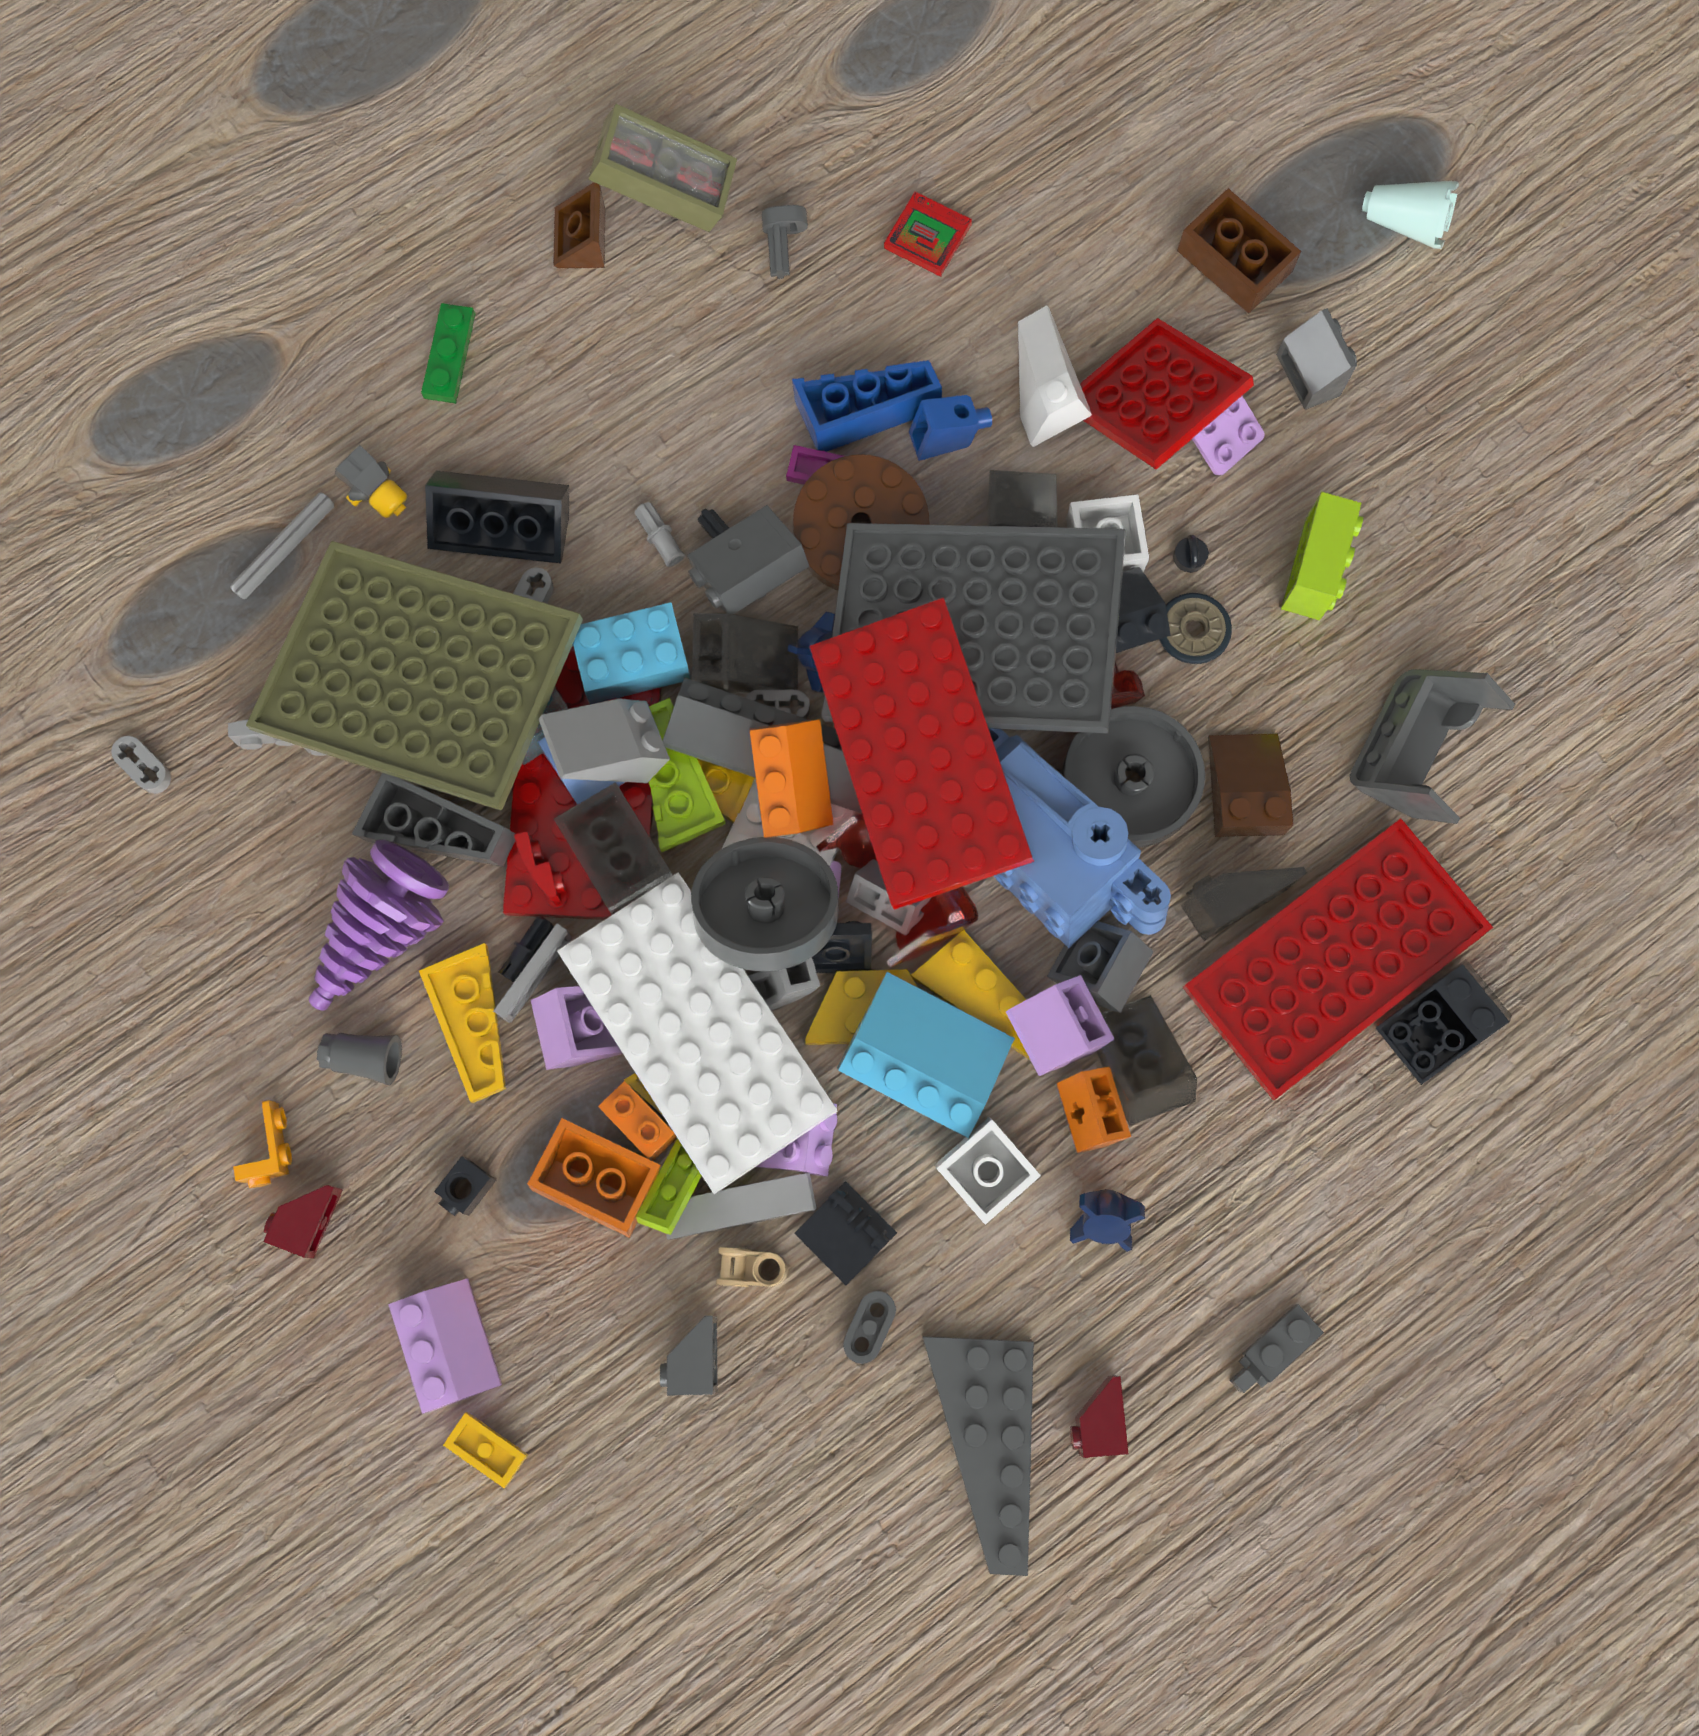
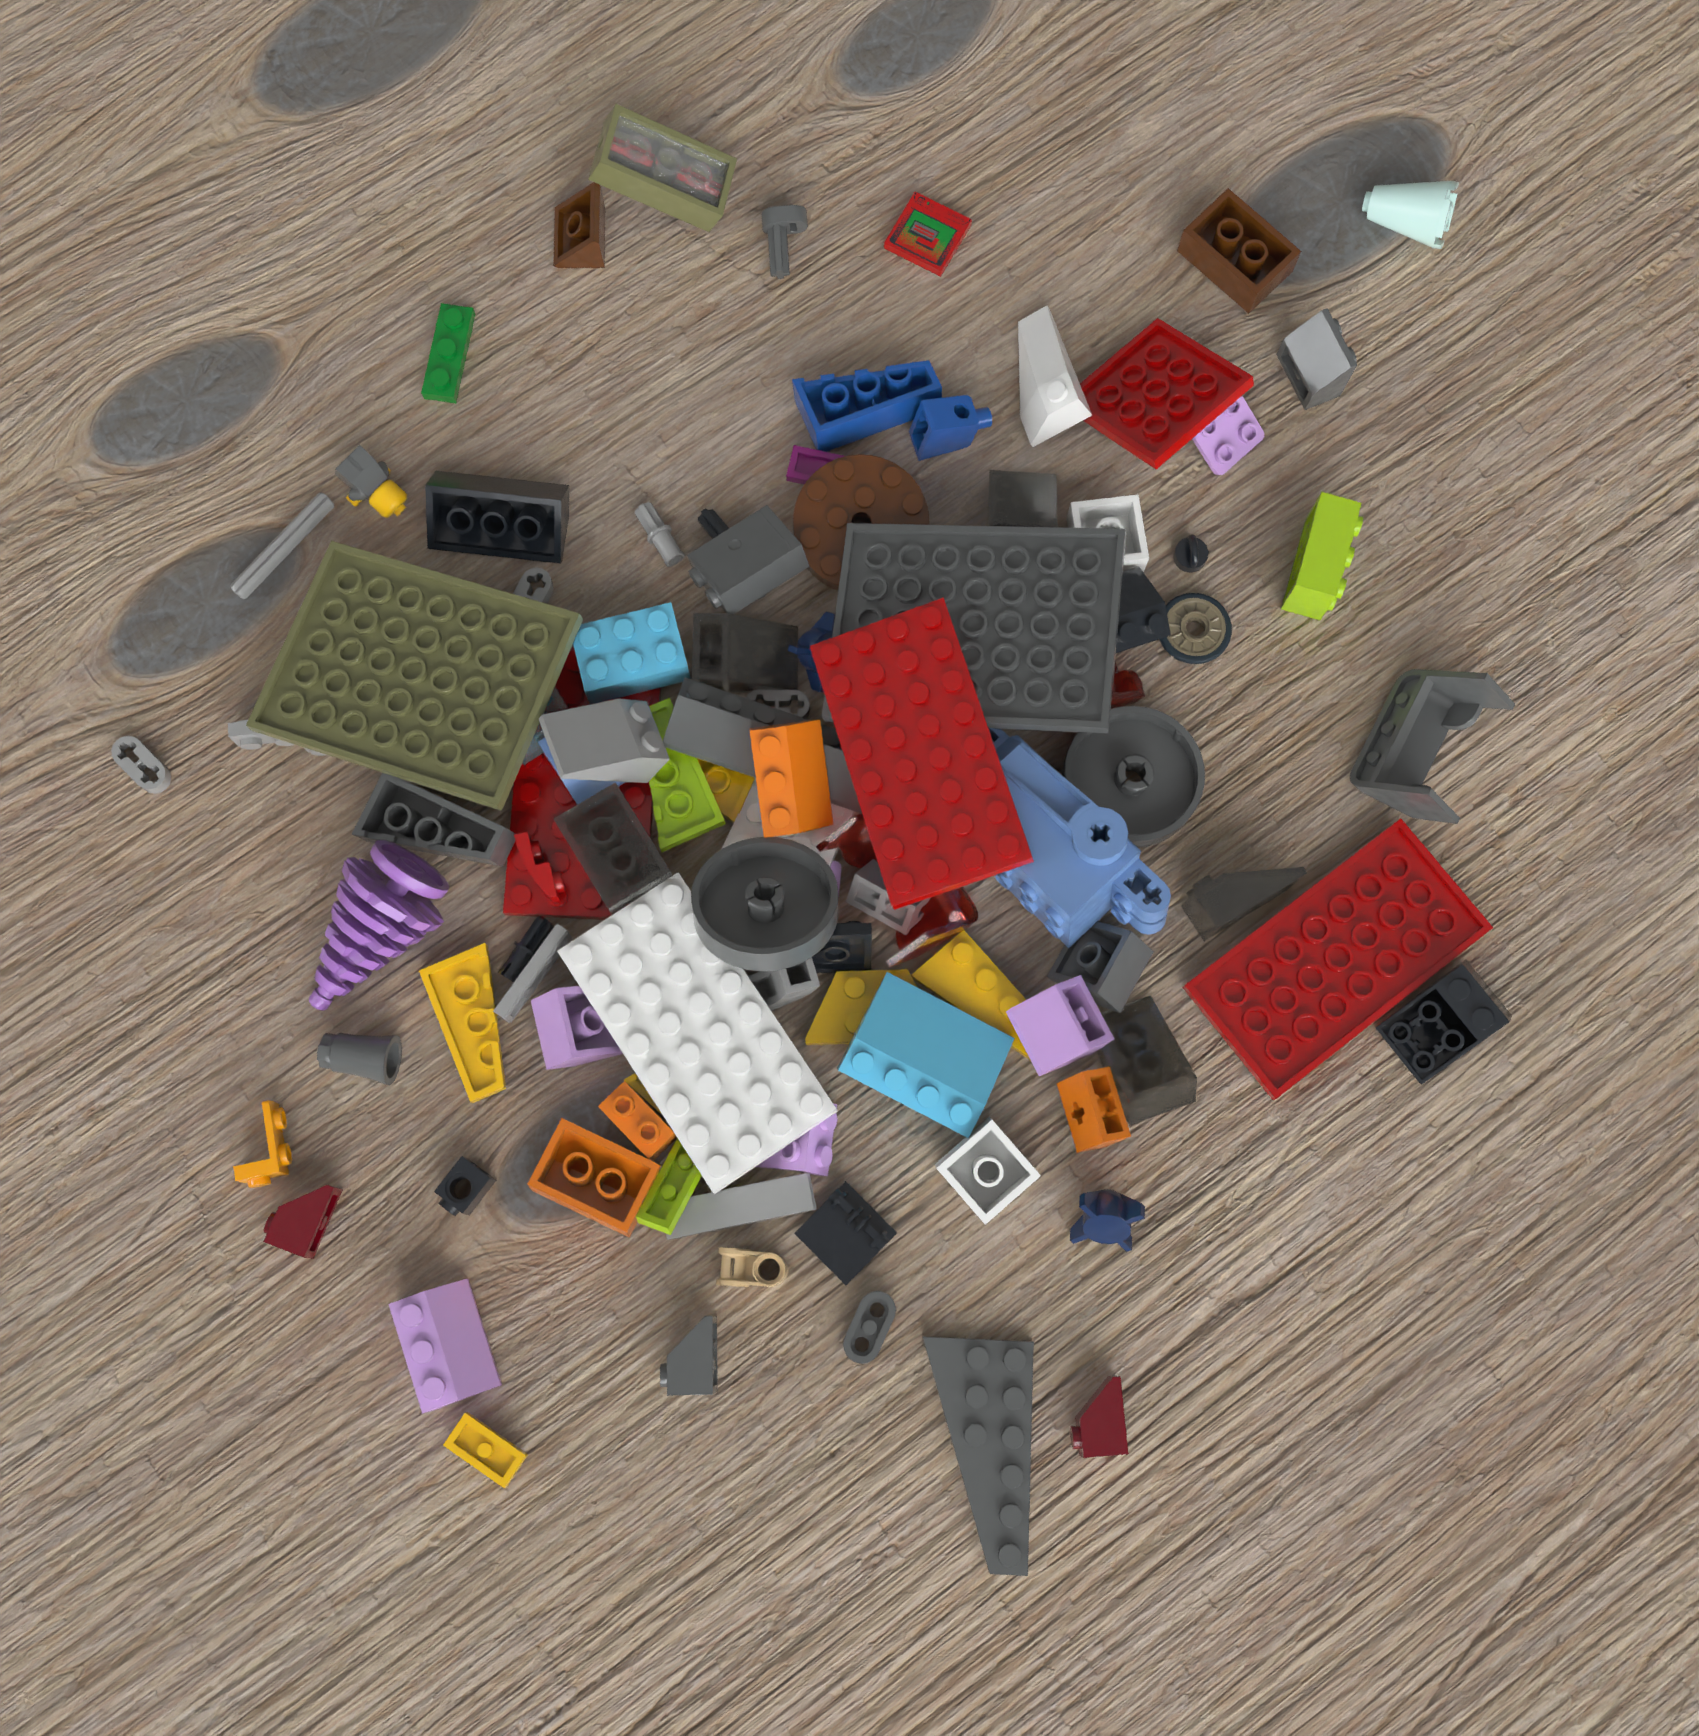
reddish brown slope [1208,734,1294,837] -> none
dark grey hinge [1230,1304,1324,1393] -> none

